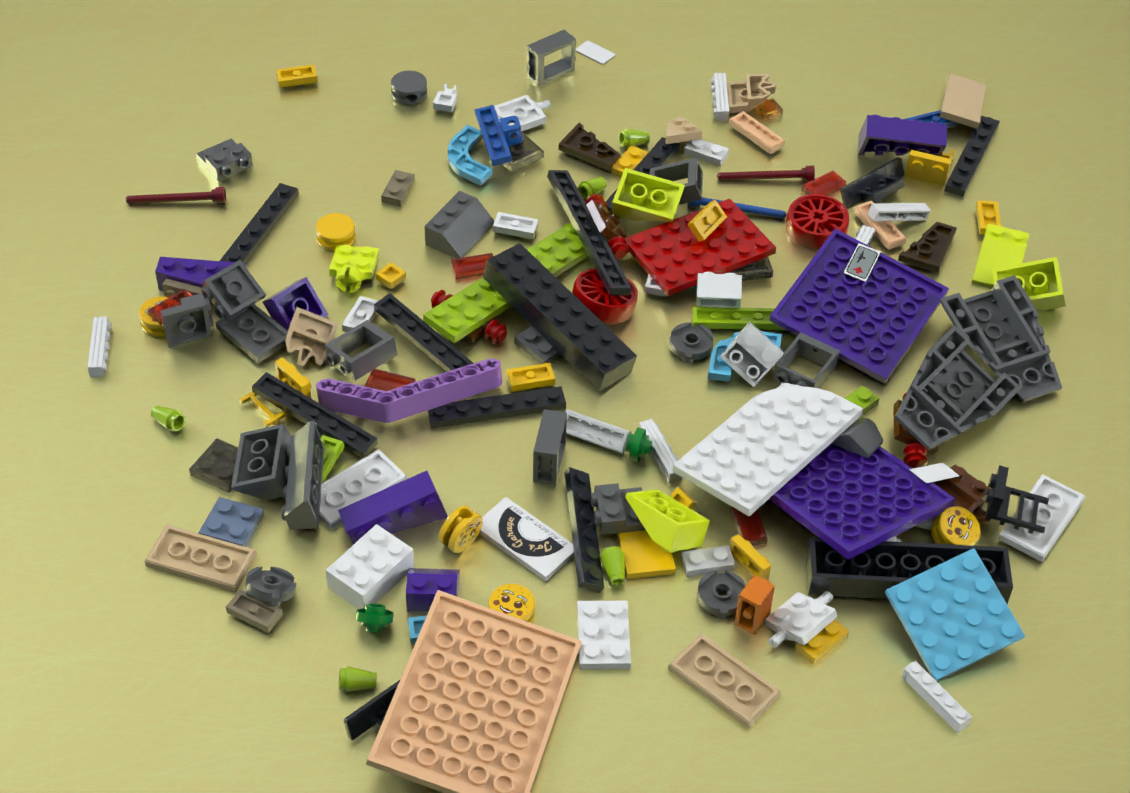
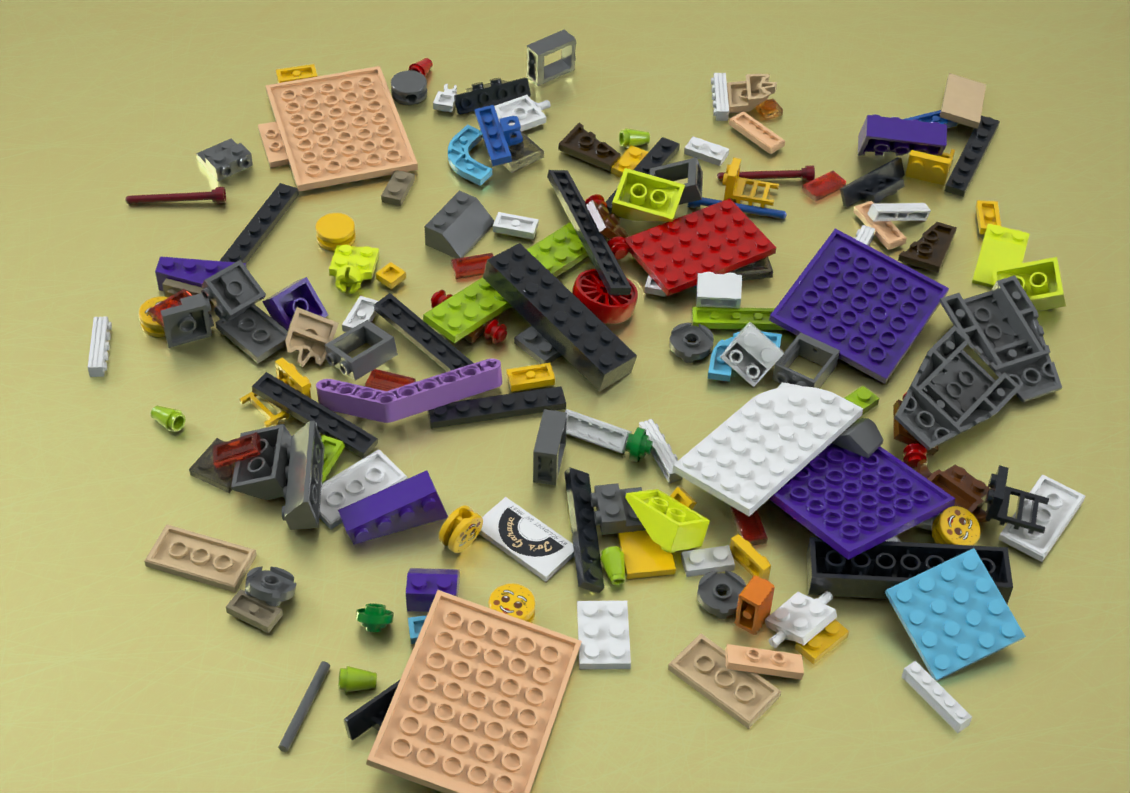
sand blue plate [198,497,264,547] -> none
white brick [326,524,414,609] -> none
white sticker [575,40,616,64] -> none
lime cone [577,177,607,200] -> none
tan wing [666,117,702,144] -> none
yellow plate [687,200,727,242] -> none
red piece [786,194,849,250] -> none
sticker [844,243,880,282] -> none
white sticker [909,463,959,483] -> none
none -> clear red tile [213,432,261,468]
none -> light nougat plate [258,122,289,168]
none -> light nougat plate [265,66,418,192]
none -> dark grey bar [278,661,330,752]
none -> red cone [409,58,433,77]
none -> black bracket [454,77,531,114]
none -> yellow plate [722,158,779,208]
none -> light nougat plate [725,644,804,680]

